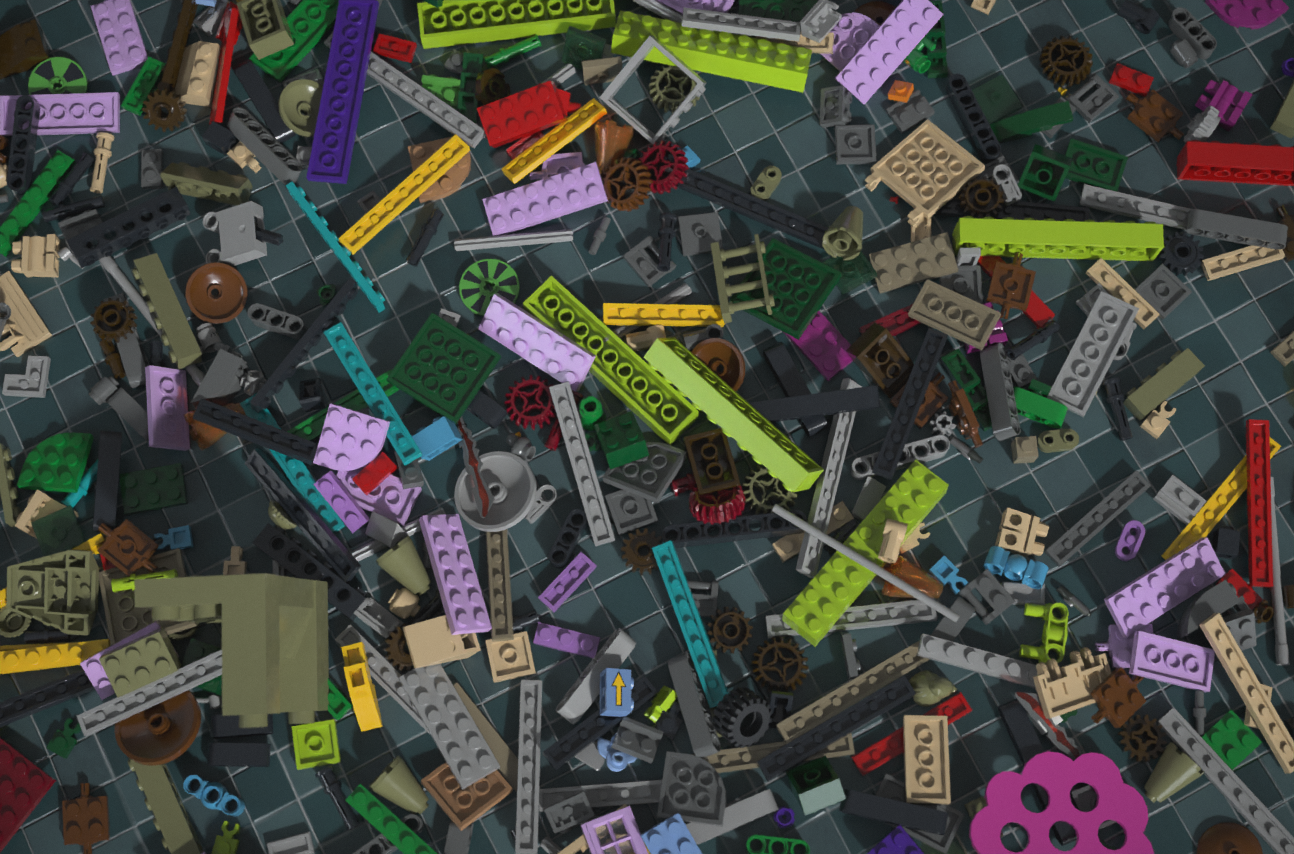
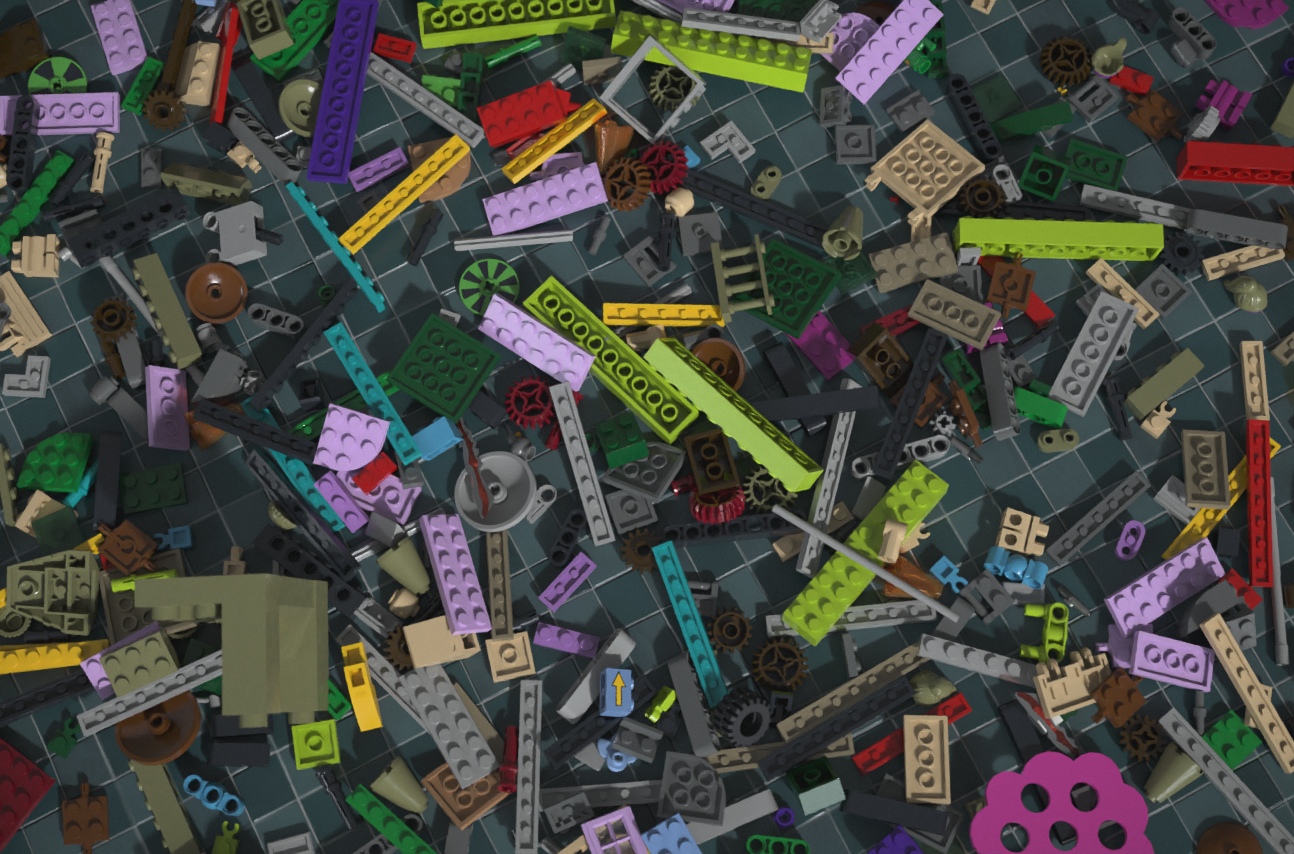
dark brown plate [475,68,510,105] -> none
green plant [578,396,606,431] -> none
orange plate [888,80,914,103] -> none
dark tan brick [1011,436,1038,464] -> none
dark brown plate [1253,599,1273,624] -> none
none -> medium lavender plate [348,147,410,192]
none -> dark red pin [497,726,519,793]
none -> tan head [665,187,694,217]
none -> light grey plate [700,120,755,164]
none -> olive hair [1091,37,1127,79]
none -> dark tan plate [1181,430,1231,509]
none -> olive hair [1224,276,1268,313]
none -> tan plate [1240,341,1270,420]

